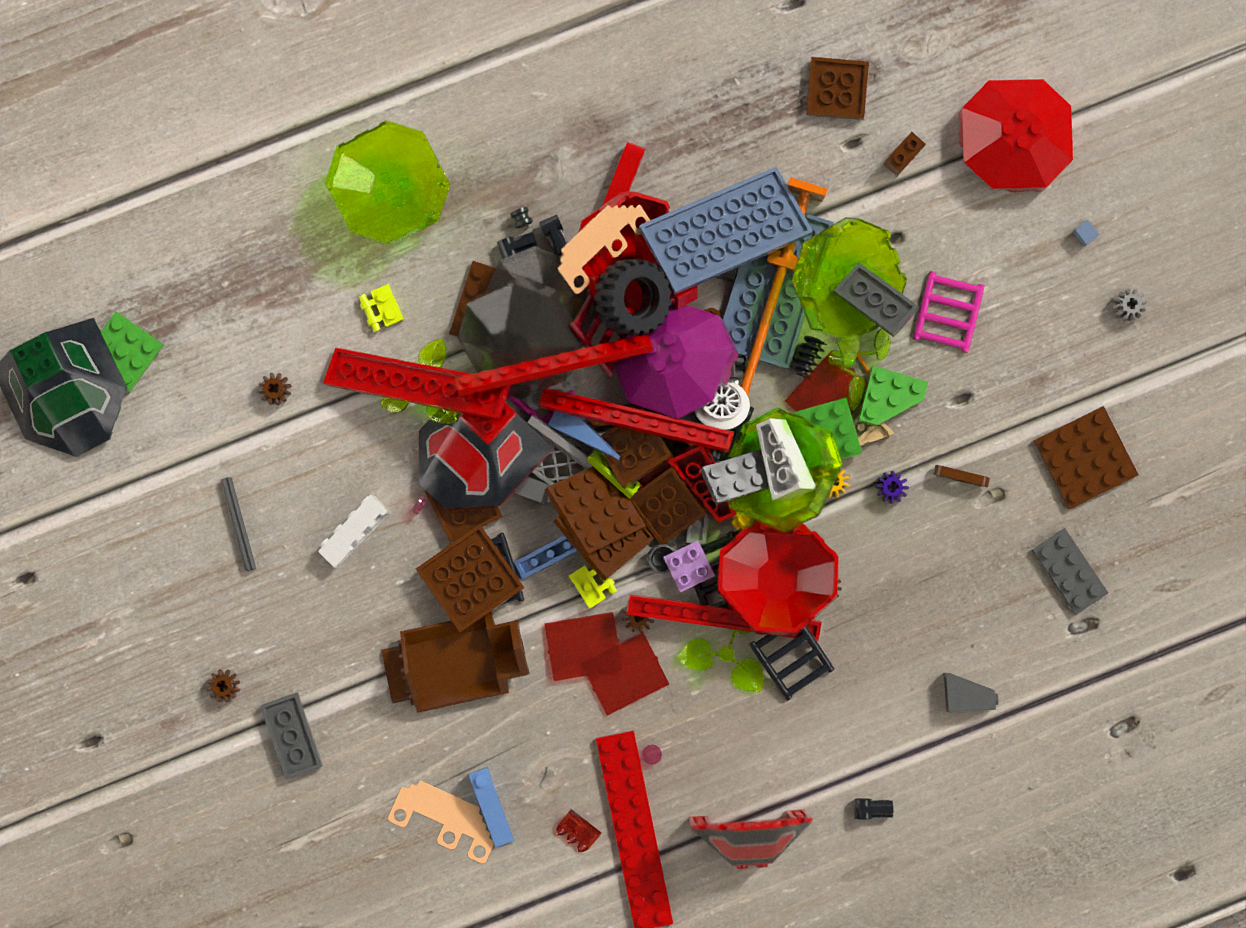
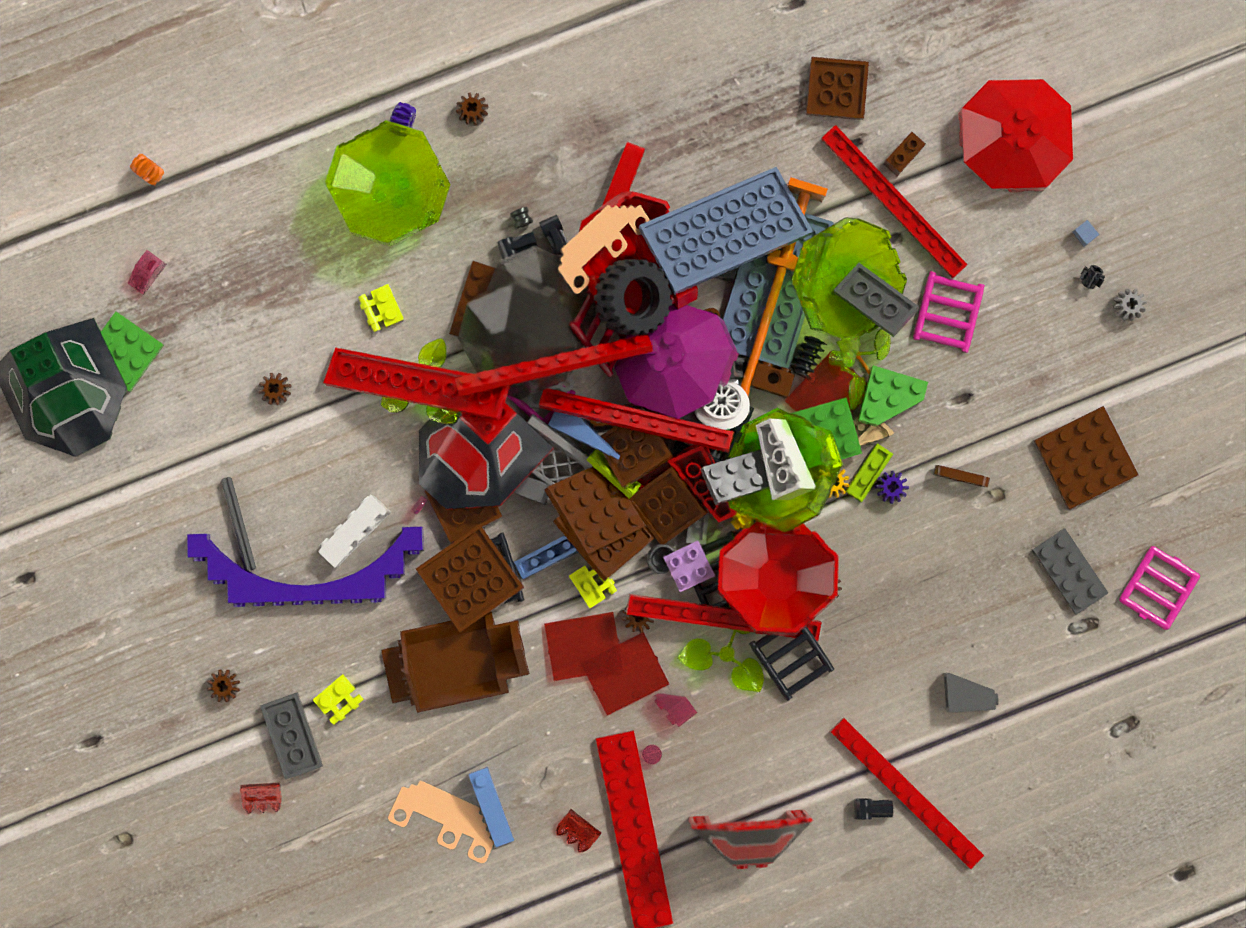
none -> clear pink slope [128,250,167,295]
none -> orange gear [130,154,164,185]
none -> dark purple arch [187,527,424,607]
none -> clear red plate [240,782,282,814]
none -> neon yellow plate [313,674,364,725]
none -> dark purple gear [389,102,416,136]
none -> reddish brown gear [456,92,489,126]
none -> clear pink slope [654,692,697,727]
none -> reddish brown brick [750,361,795,398]
none -> red plate [821,125,968,279]
none -> red plate [830,718,985,869]
none -> lime tile [846,443,893,503]
none -> black gear [1080,265,1105,289]
none -> dark pink bar [1119,546,1200,630]

